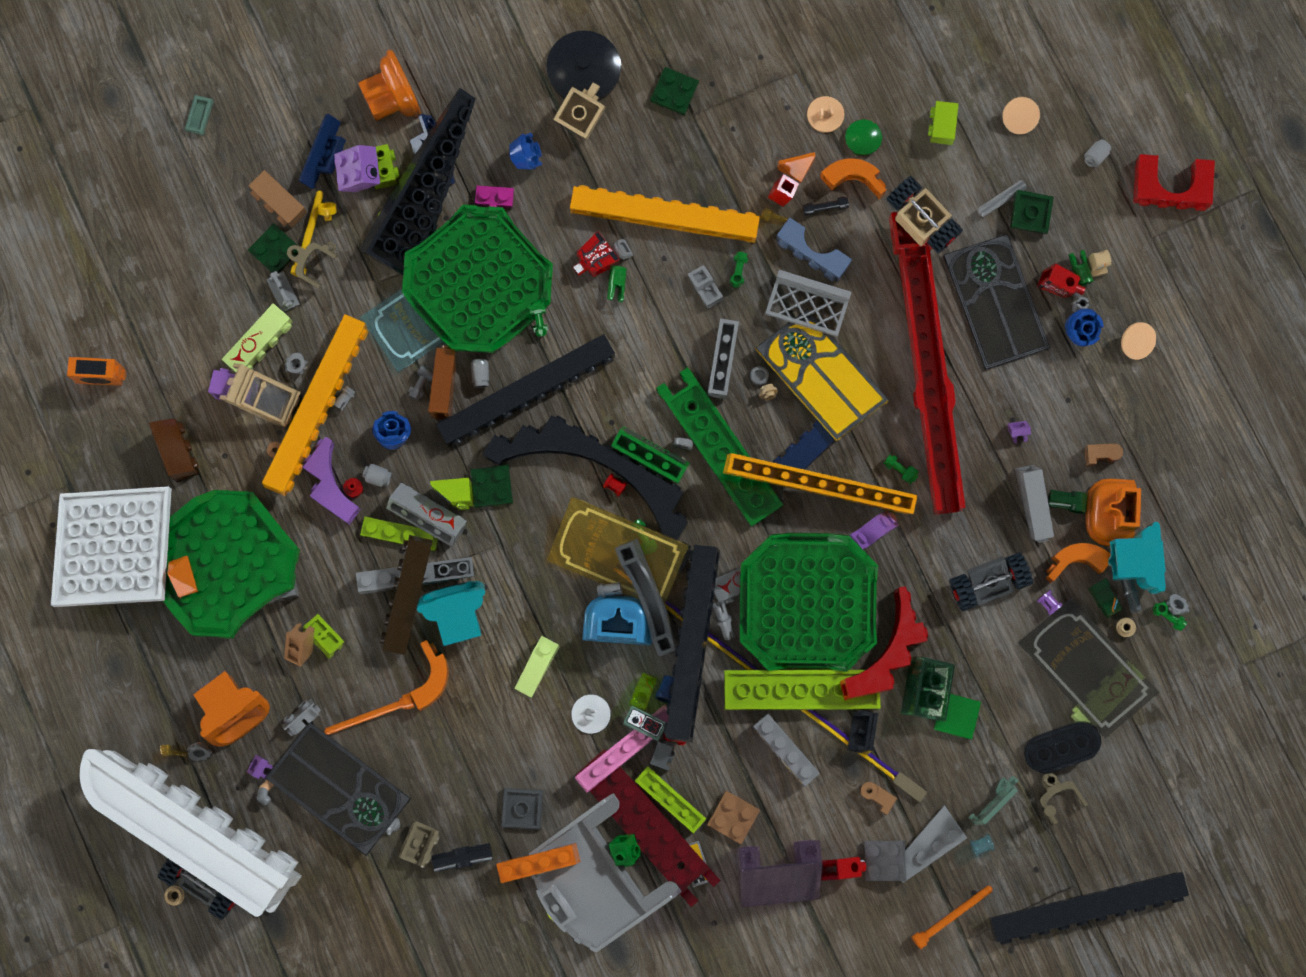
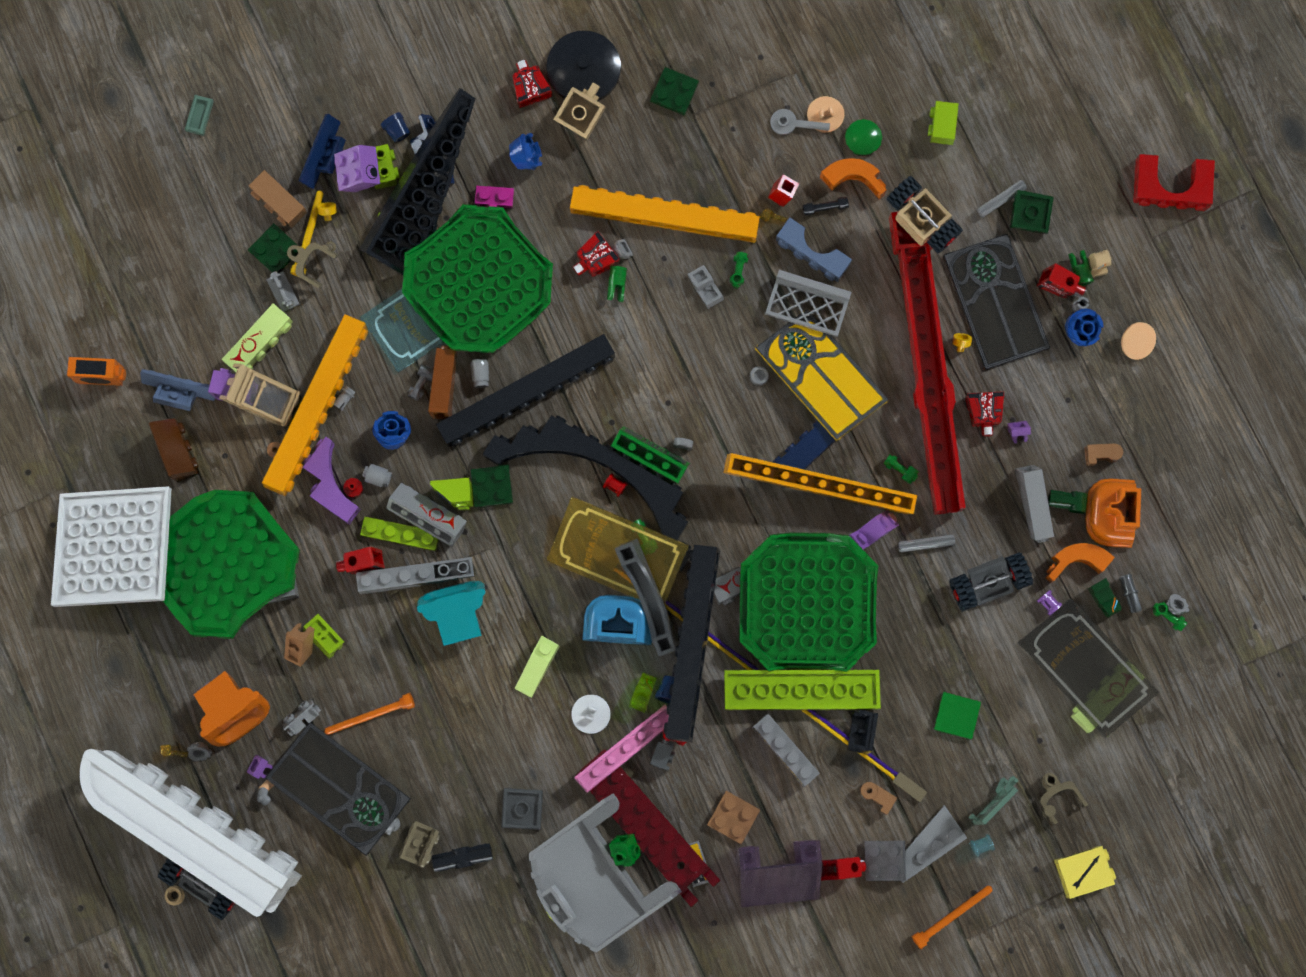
orange slope [167,556,198,598] -> none
light grey animal [284,353,308,374] -> none
orange piece [358,49,421,121] -> none
dark brown brick [380,535,432,655] -> none
orange arch [410,640,449,711] -> none
orange arch [496,843,581,883] -> none
green bar [529,301,548,337] -> none
light grey pin [597,582,623,598] -> none
tile [623,706,666,741] -> none
lime plate [635,766,706,834] -> none
green hinge [656,367,783,527] -> none
light grey brick [708,318,739,400] -> none
light grey pin [712,601,735,640] -> none
tan plate [759,384,778,401] -> none
orange slope [777,152,816,183] -> none
red arch [840,586,928,701] -> none
clear green slope [901,657,955,722] -> none
black brick [988,872,1189,945] -> none
light nougat piece [1002,97,1040,134] -> none
black tile [1024,721,1102,774] -> none
light grey brick [1084,139,1111,167] -> none
teal piece [1108,522,1166,594] -> none
tan plate [1116,618,1136,637] -> none
none -> sand blue bracket [140,369,215,411]
none -> red torso [336,547,385,575]
none -> dark blue piece [380,112,410,143]
none -> torso [512,60,552,109]
none -> light grey piece [770,109,830,135]
none -> light grey axle [898,535,955,552]
none -> yellow tile [952,333,972,352]
none -> torso [965,391,1004,437]
none -> light yellow brick [1054,846,1116,899]

